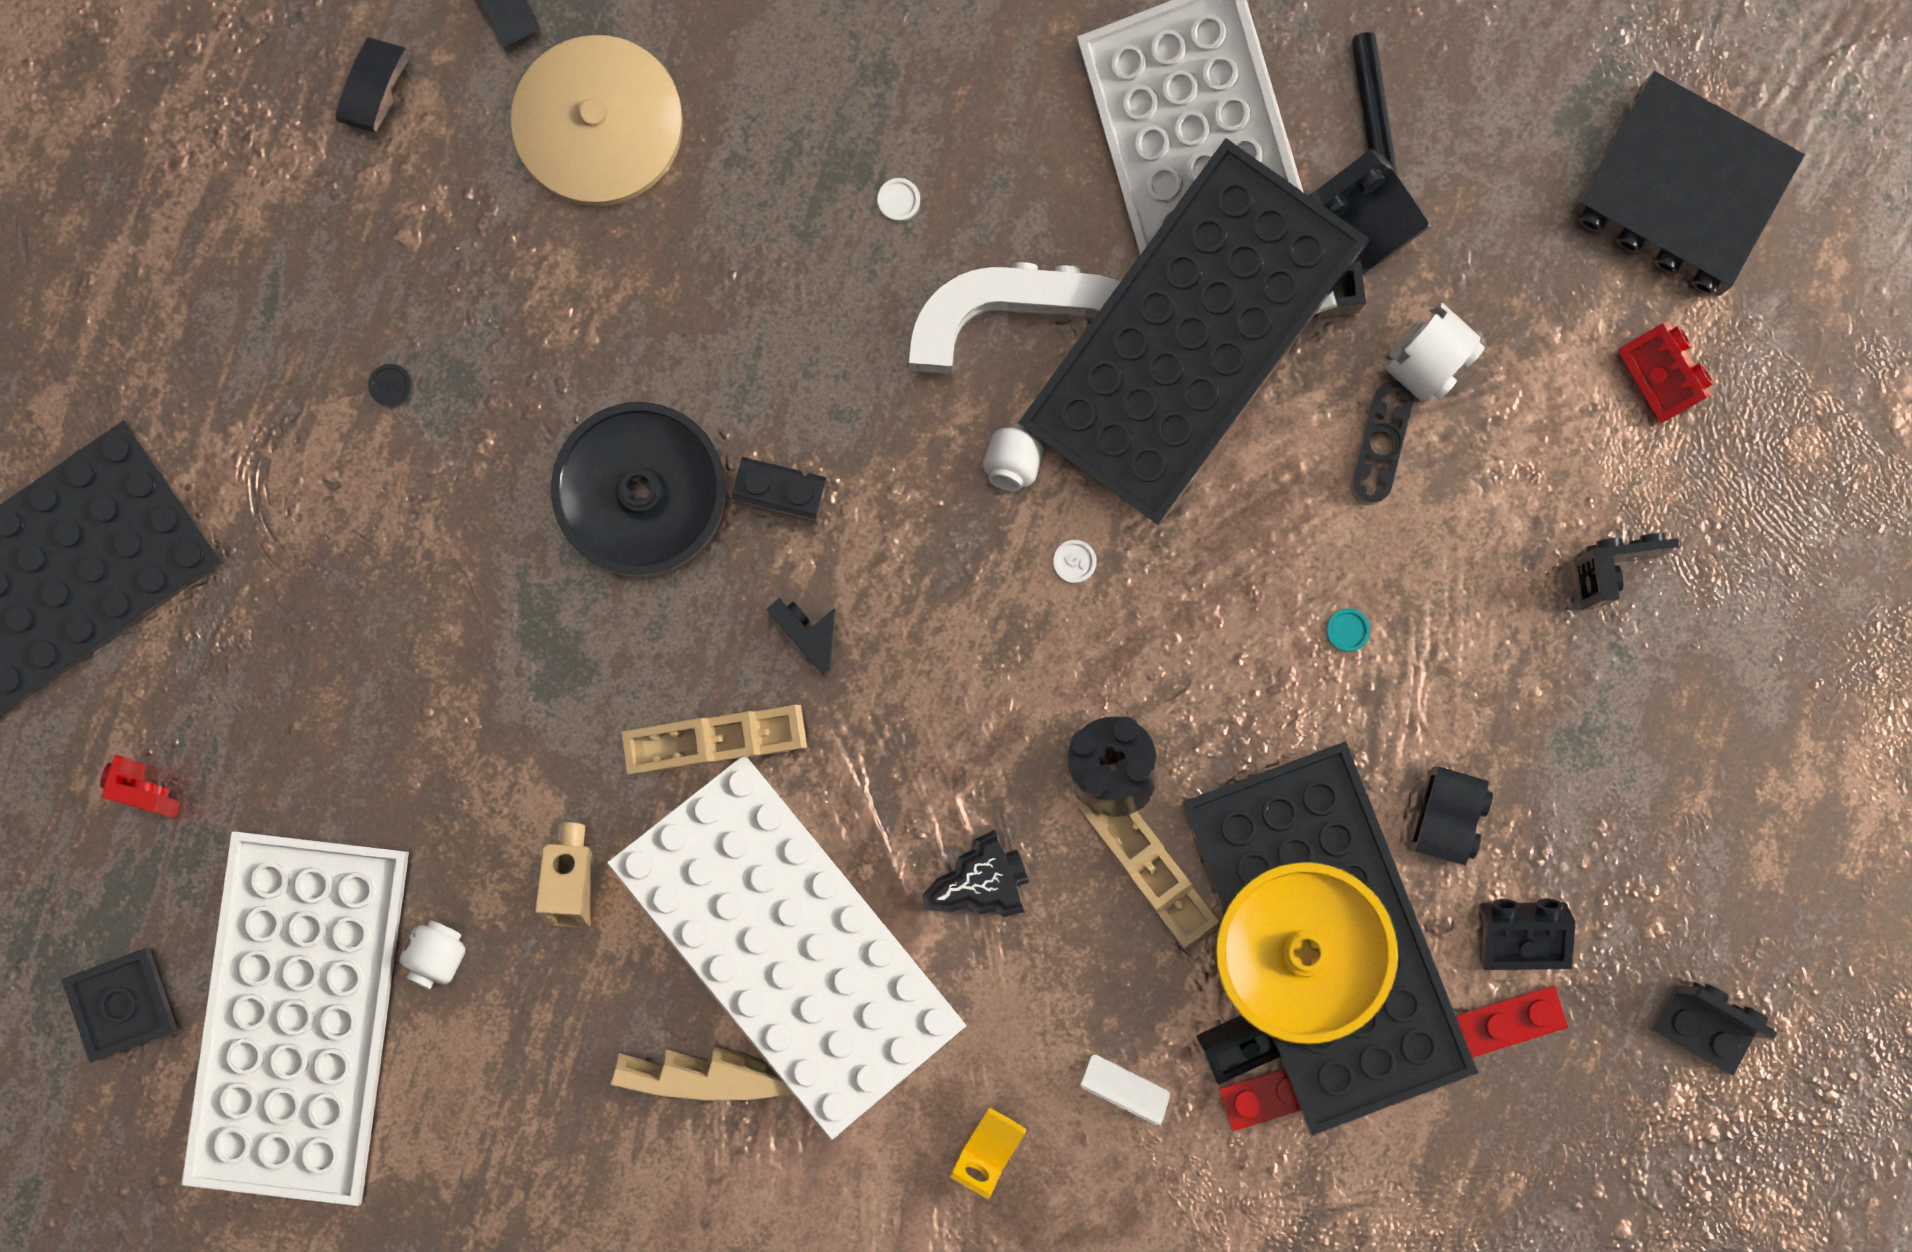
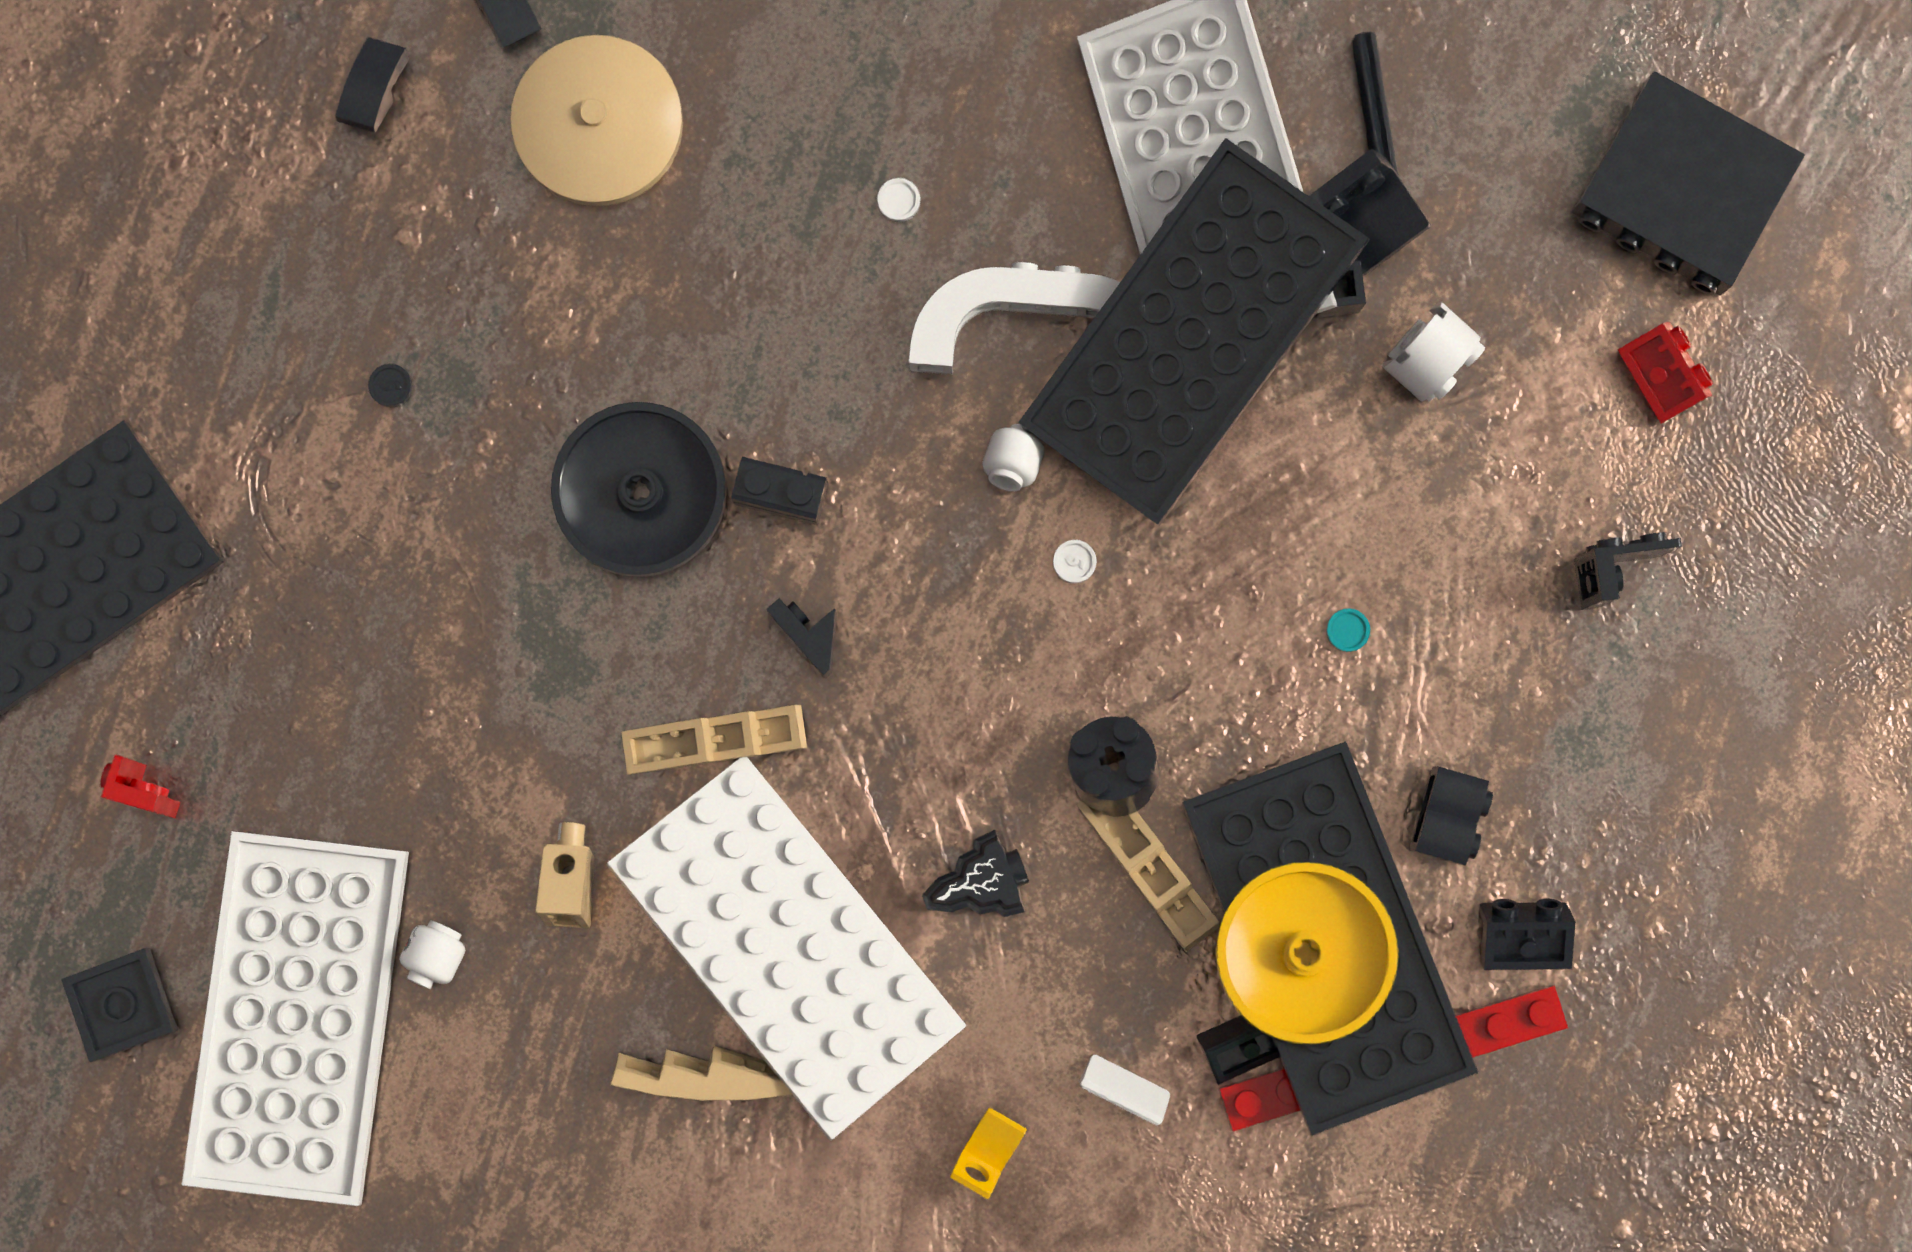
black beam [1351,381,1413,505] -> none
black bracket [1652,982,1778,1075] -> none

